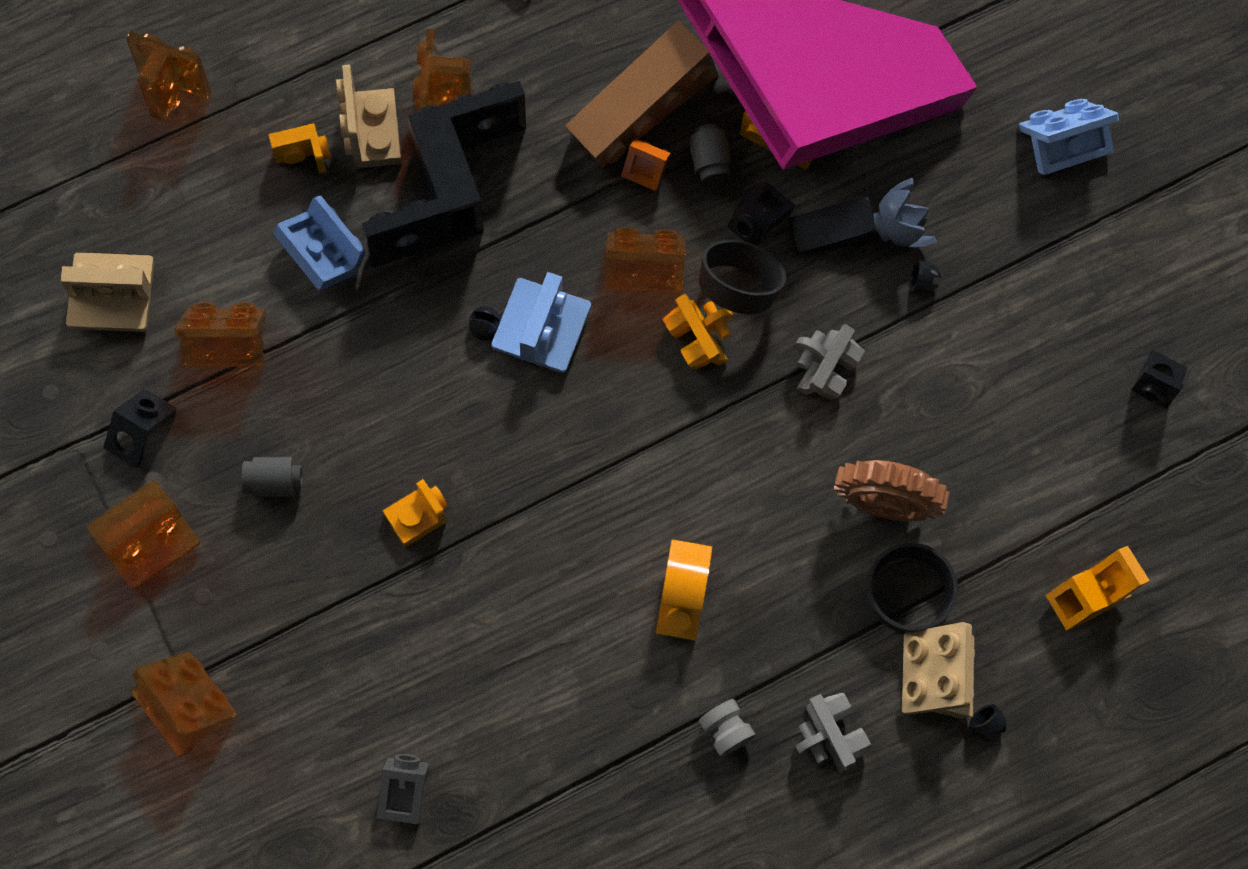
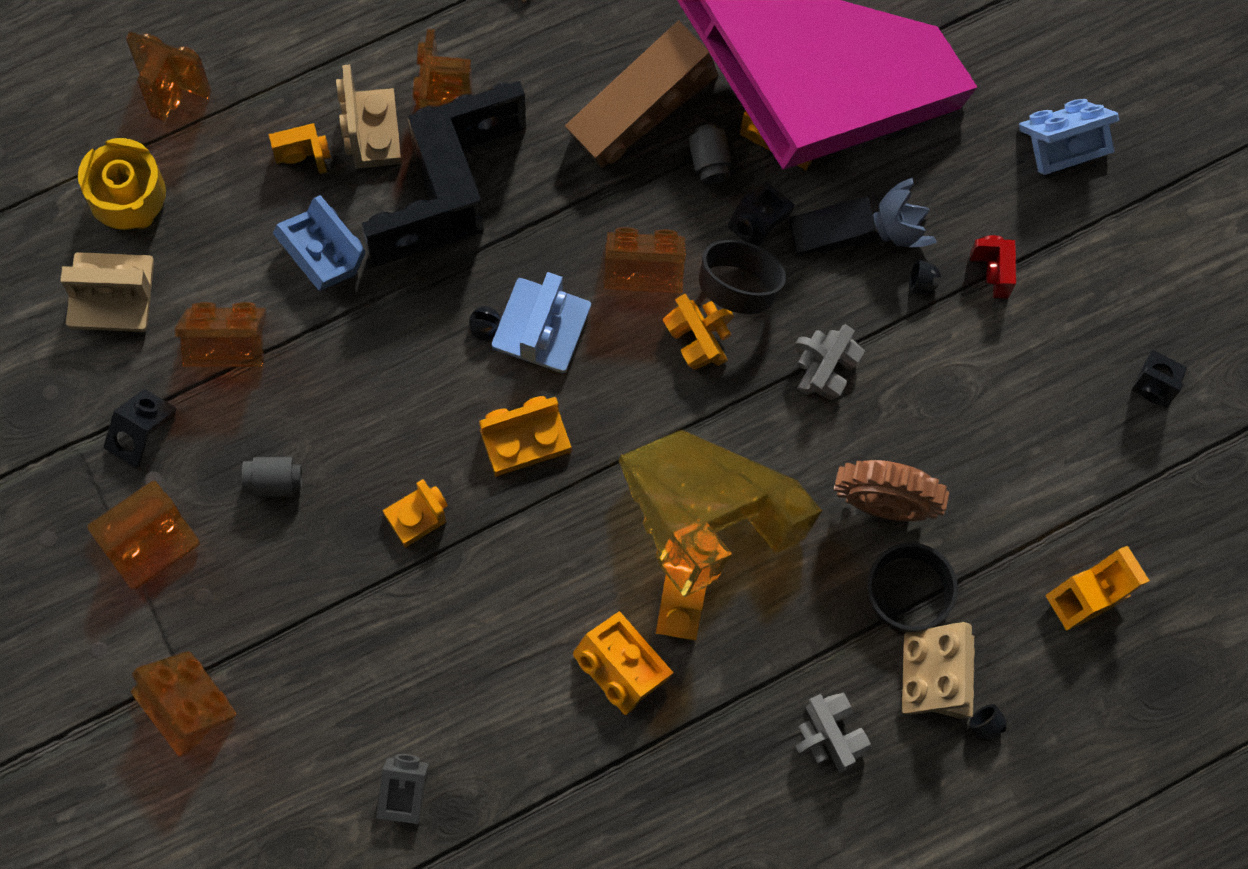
orange tile [621,138,670,191] -> none
light grey wheel [699,699,756,757] -> none
none -> yellow brick [78,138,166,230]
none -> light orange bracket [479,396,572,477]
none -> light orange bracket [573,611,674,715]
none -> clear yellow wedge [618,430,822,597]
none -> red bracket [970,235,1016,299]

